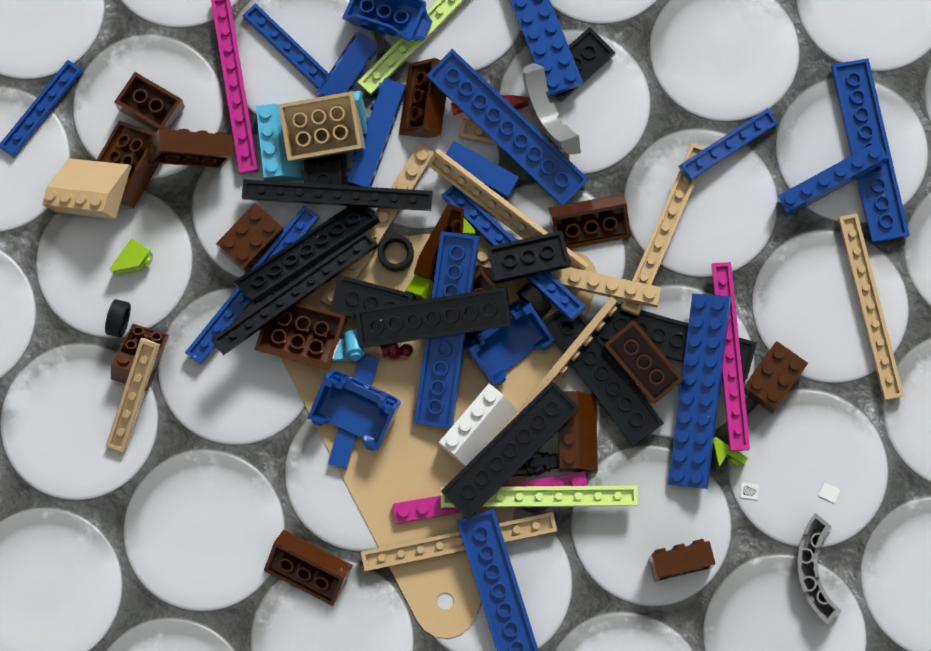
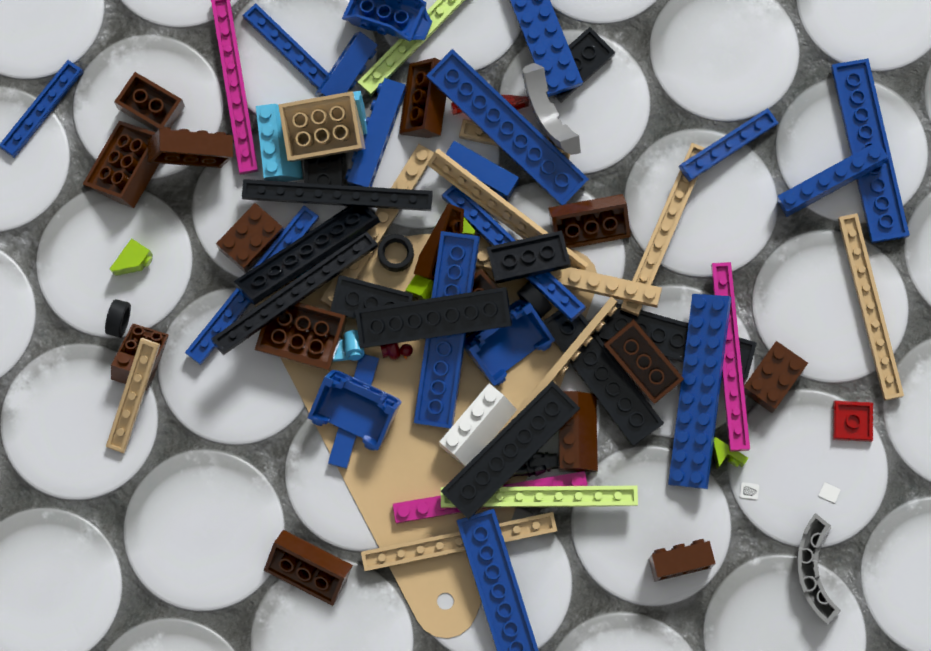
tan slope [42,158,131,219] -> none
none -> red tile [833,401,873,442]

